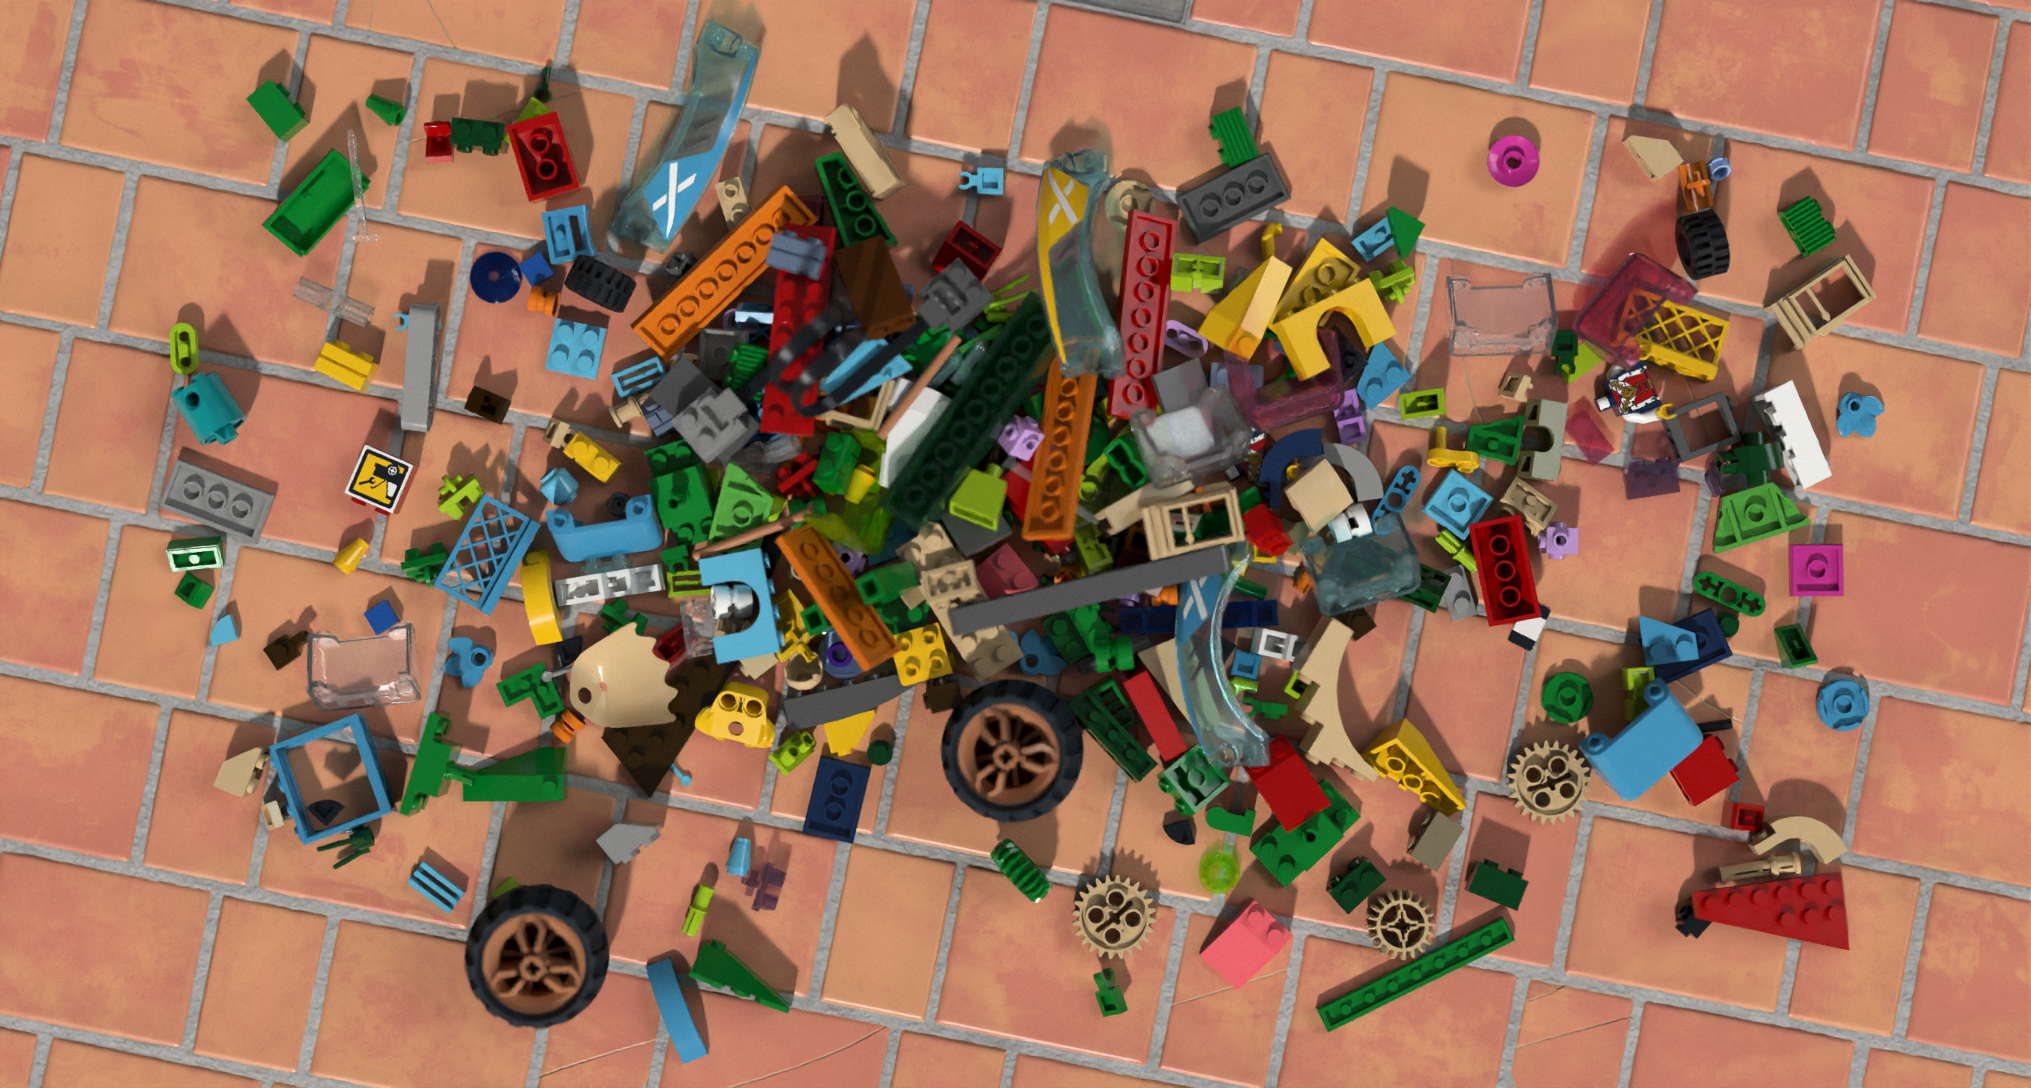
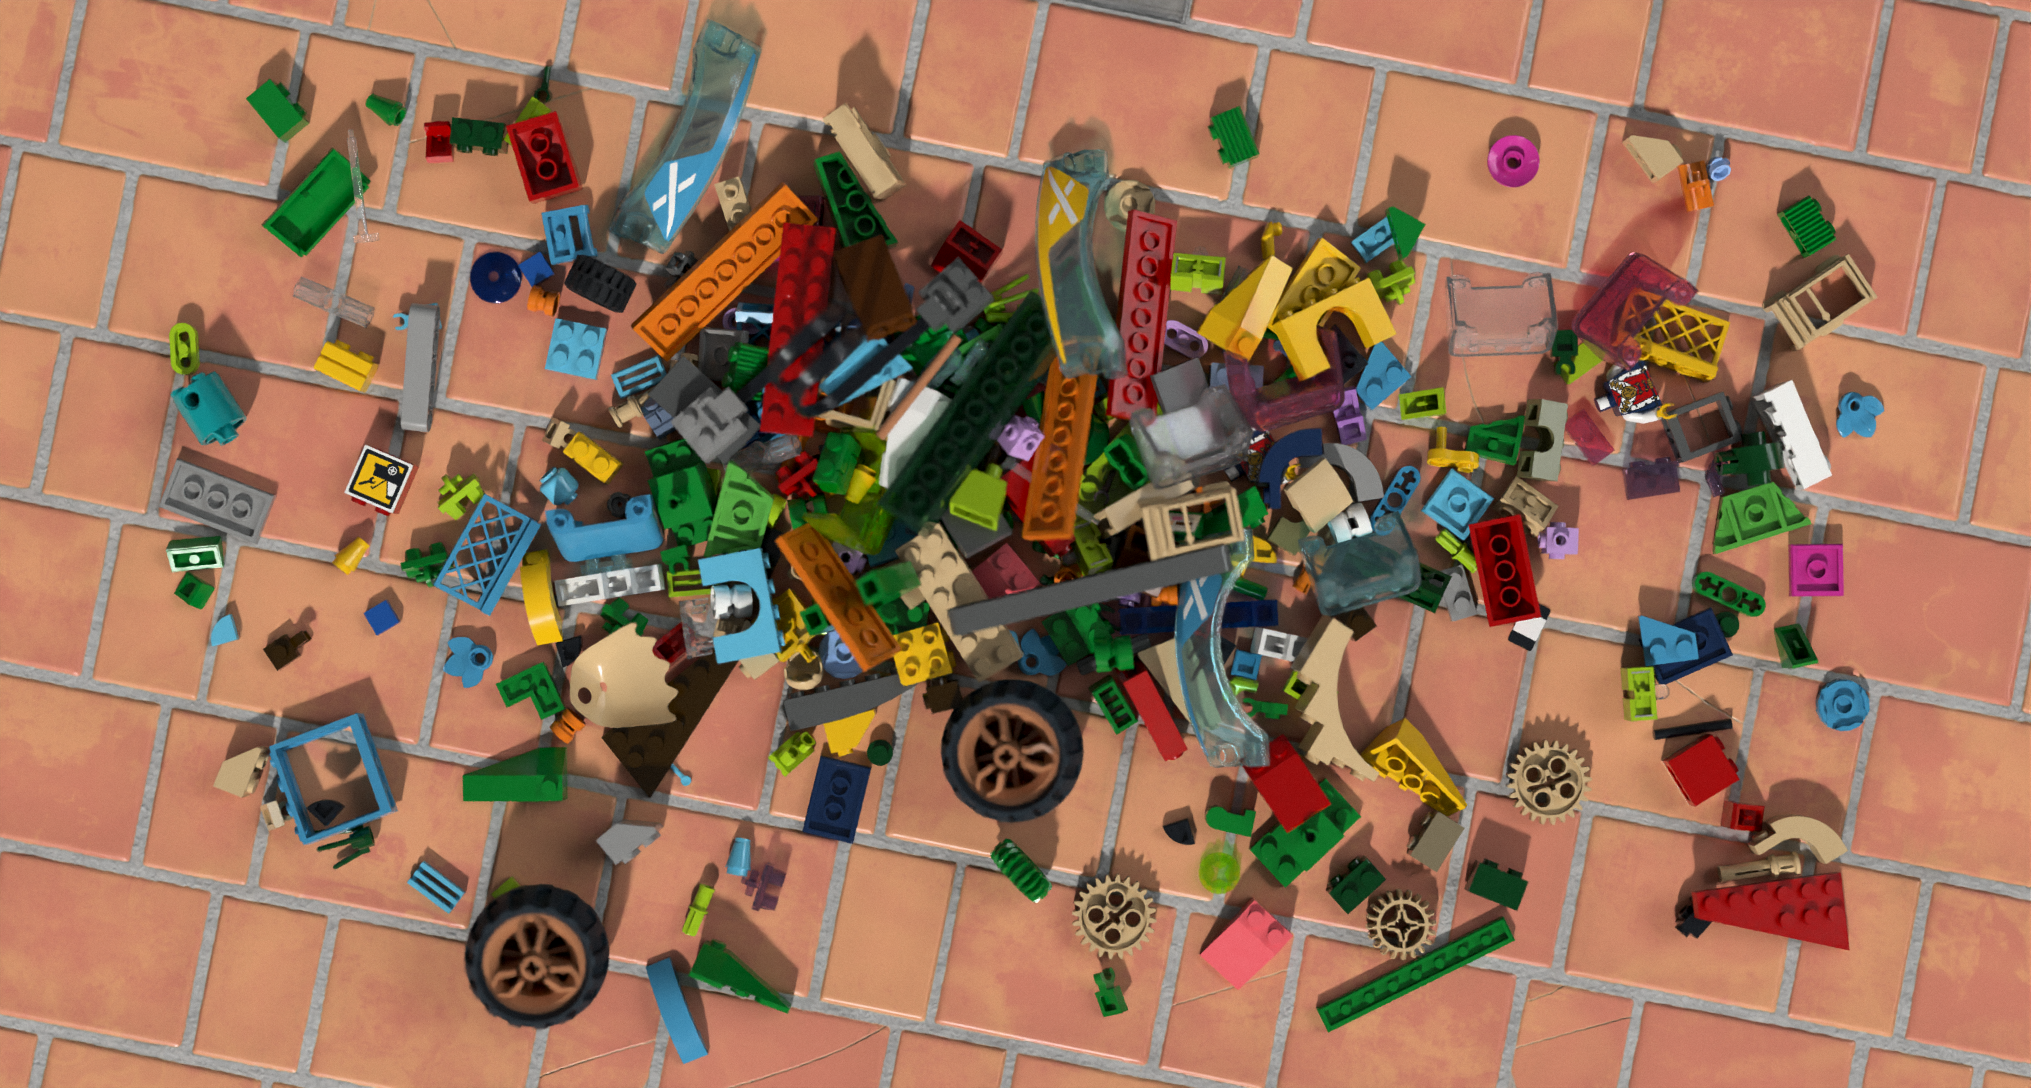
clear windscreen [306,622,421,711] -> none
green brick [398,710,478,817] -> none
dark brown bracket [464,385,512,425] -> none
light grey hinge [541,665,573,682] -> none
nougat axle [692,508,813,561] -> none
yellow piece [695,681,775,748] -> none
sand blue brick [766,230,827,280] -> none
dark purple plate [827,641,853,668] -> none
tan bracket [921,560,983,610] -> none
medium azure plate [959,167,1004,196] -> none
dark green fence [1067,688,1158,783] -> none
green plate [1156,742,1232,817] -> none
dark grey tile [1175,152,1291,245] -> none
red brick [1240,503,1294,557] -> none
tan tile [1498,371,1534,402] -> none
green tile [1540,672,1594,724] -> none
dark azure windscreen [1578,677,1703,801] -> none
black tyre [1675,209,1730,281] -> none

